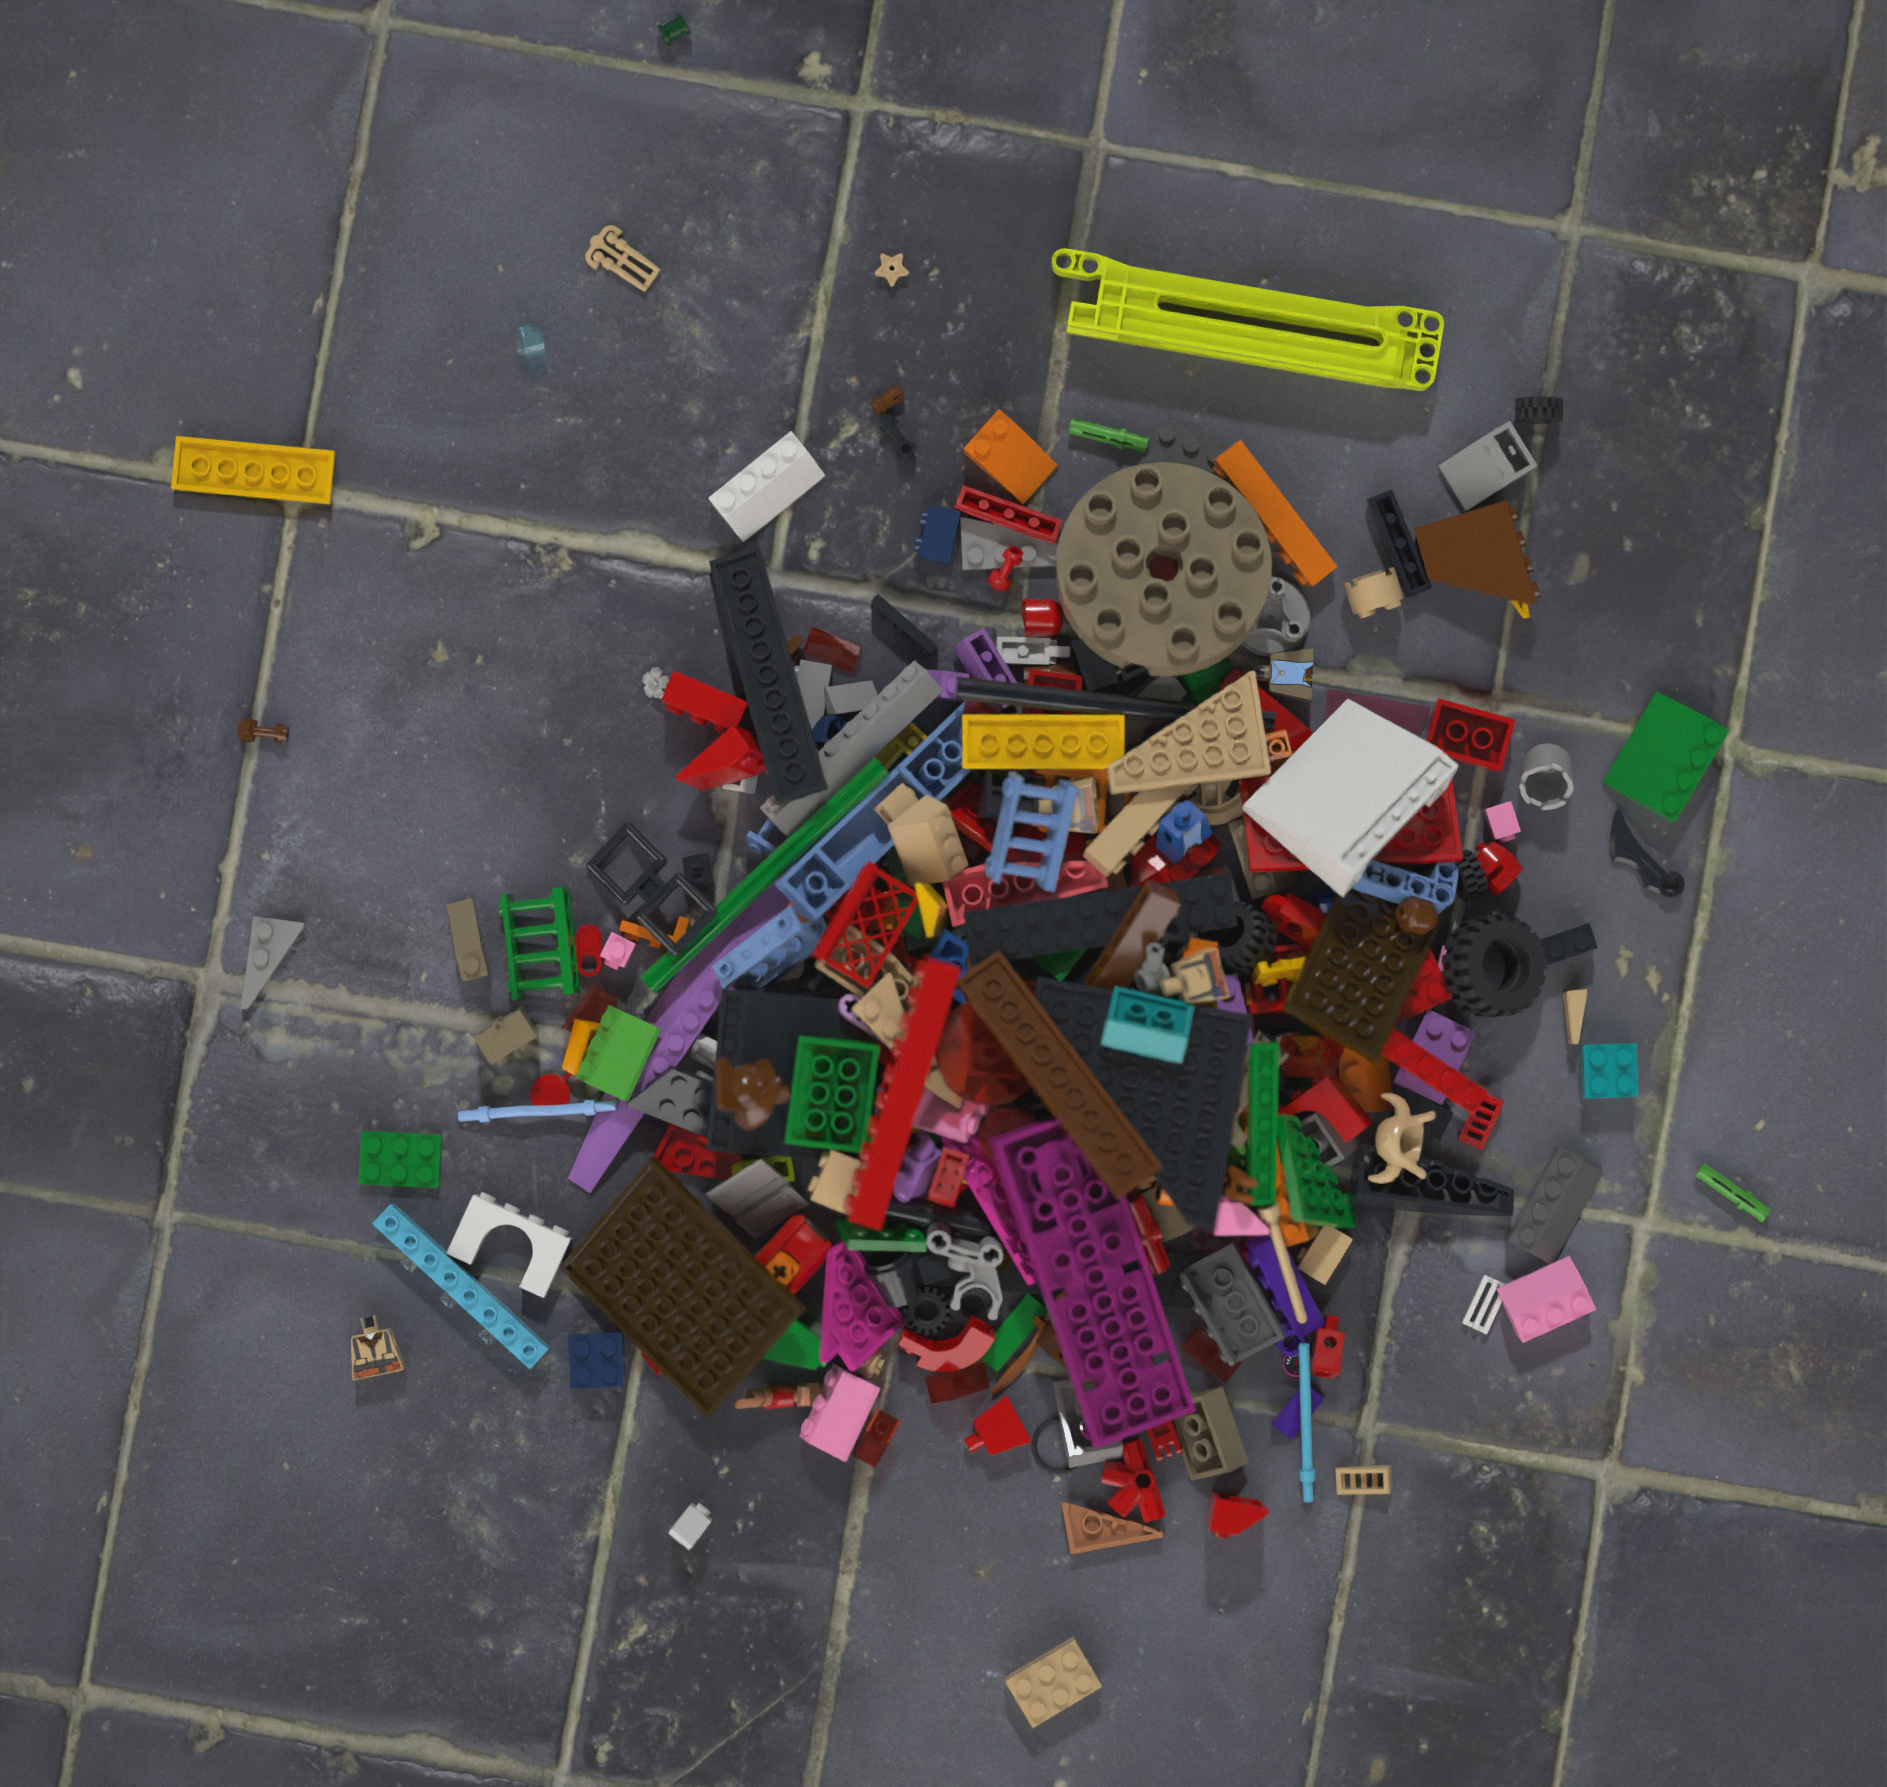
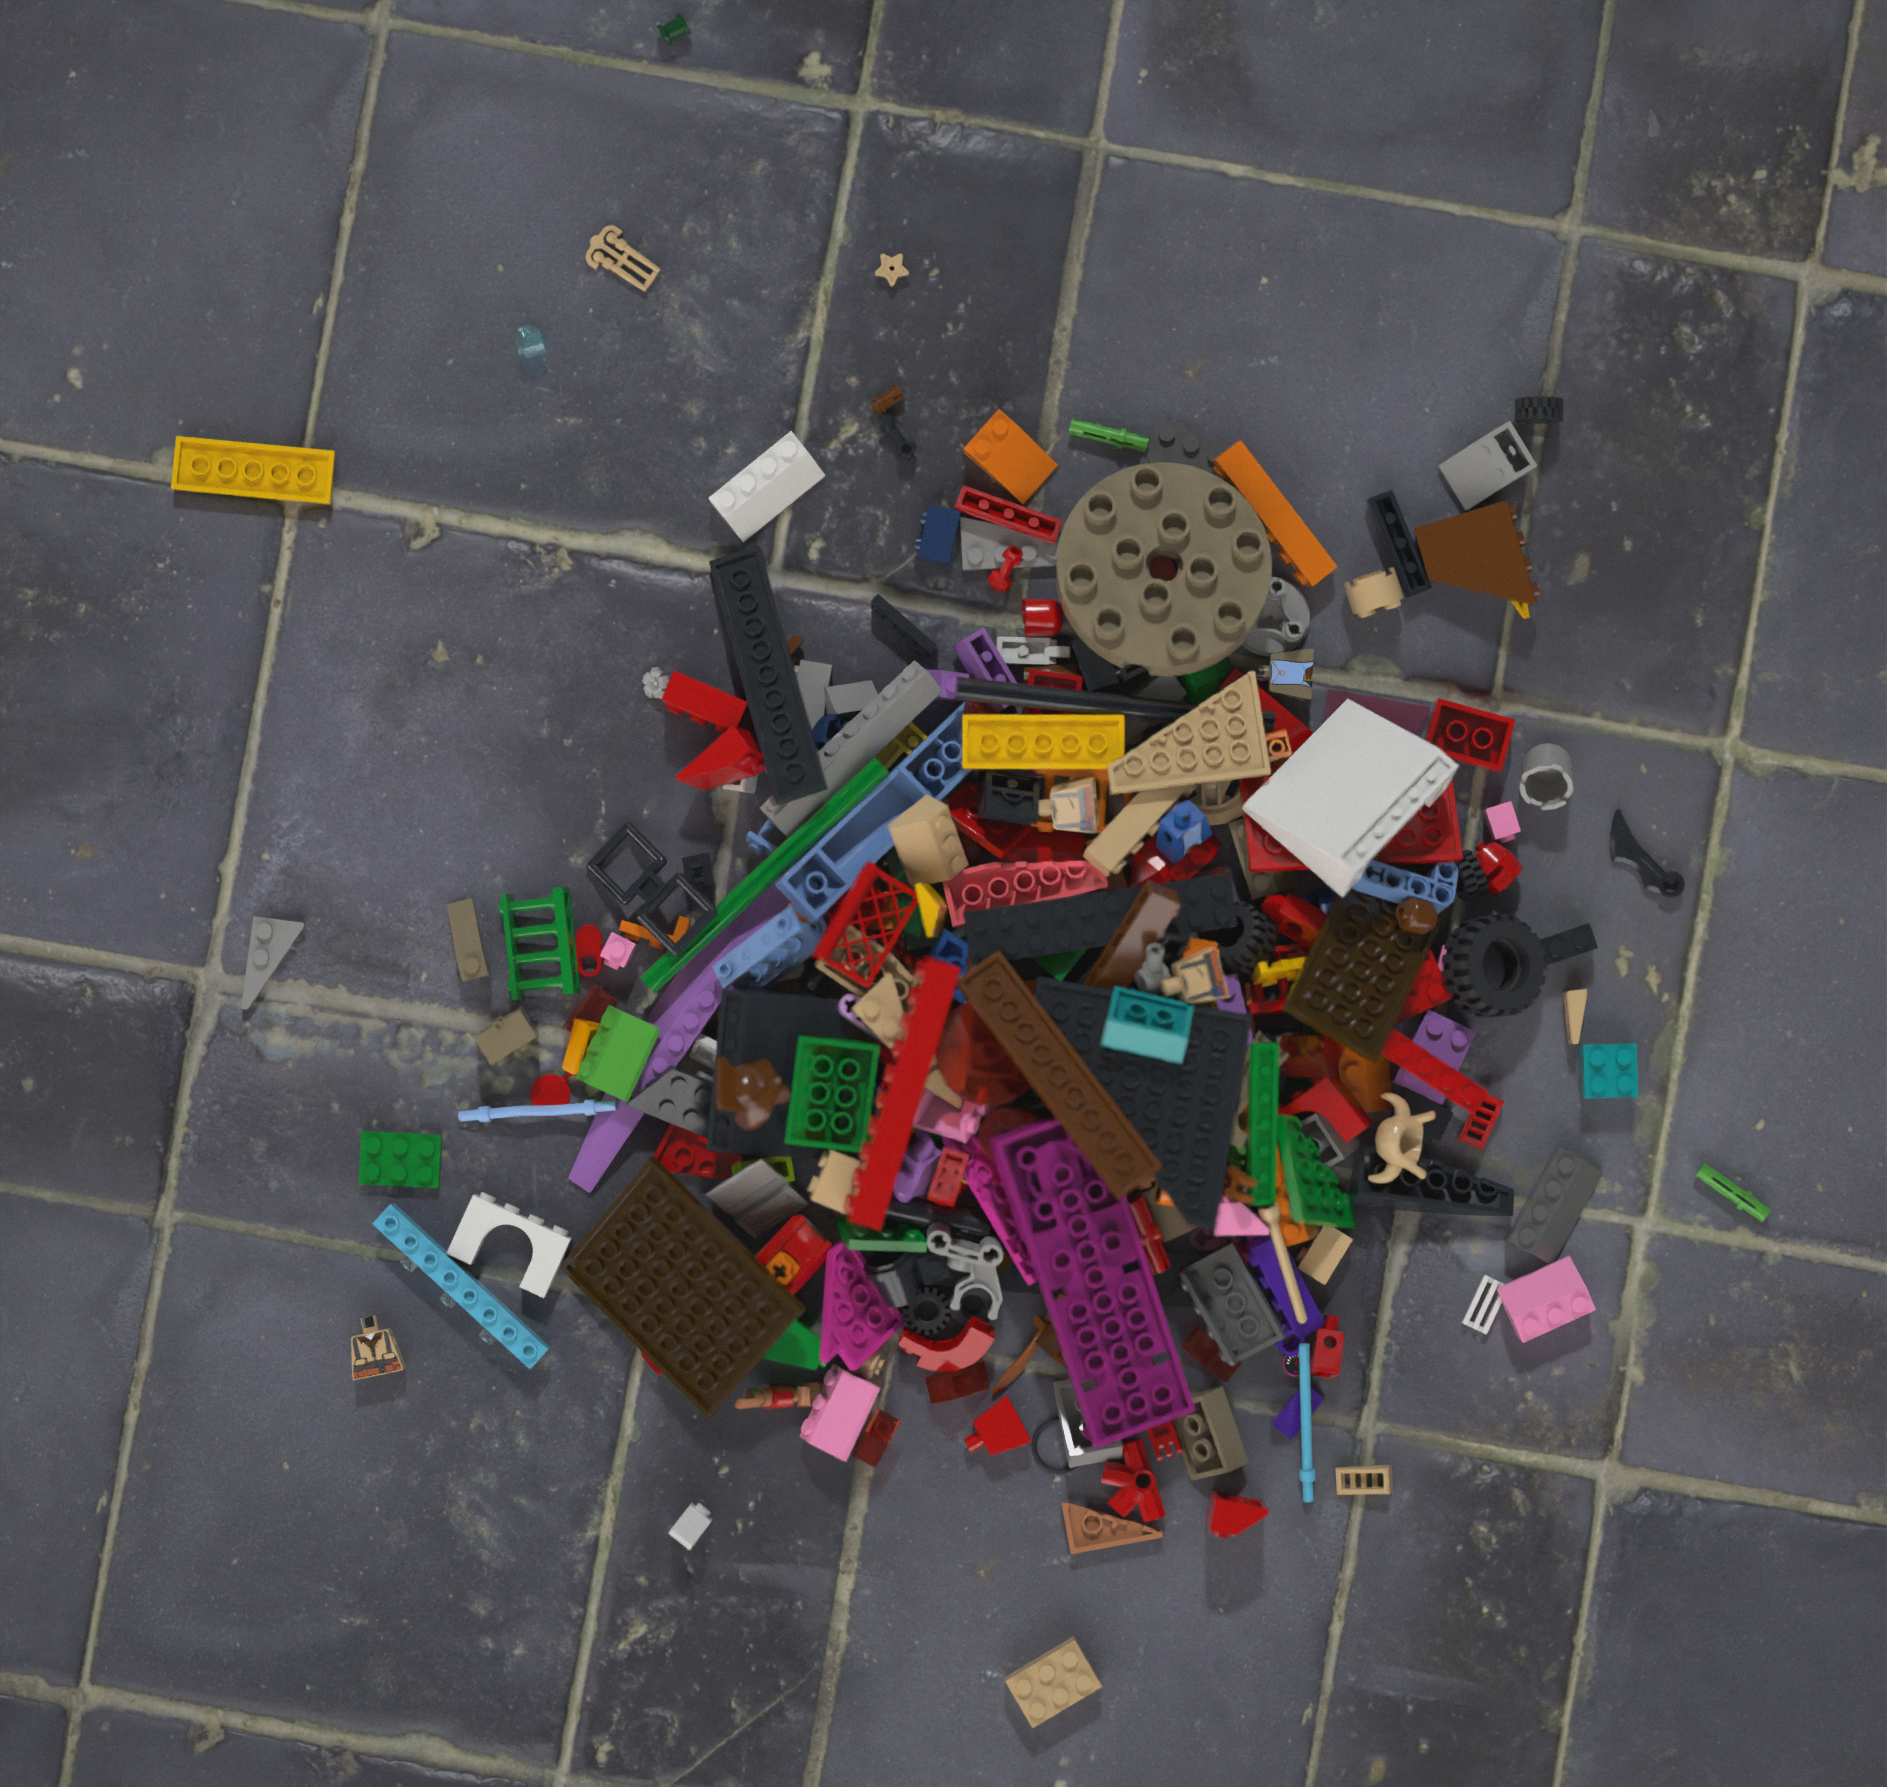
reddish brown bar [237,718,289,744] -> none
dark blue brick [568,1331,626,1389] -> none
clear red slope [803,626,862,673] -> none
tan brick [874,783,919,825] -> none
green tile [981,1293,1048,1372] -> none
medium blue fence [985,772,1078,892] -> none
neon yellow gear [1051,248,1444,391] -> none
green slope [1602,691,1730,823] -> none

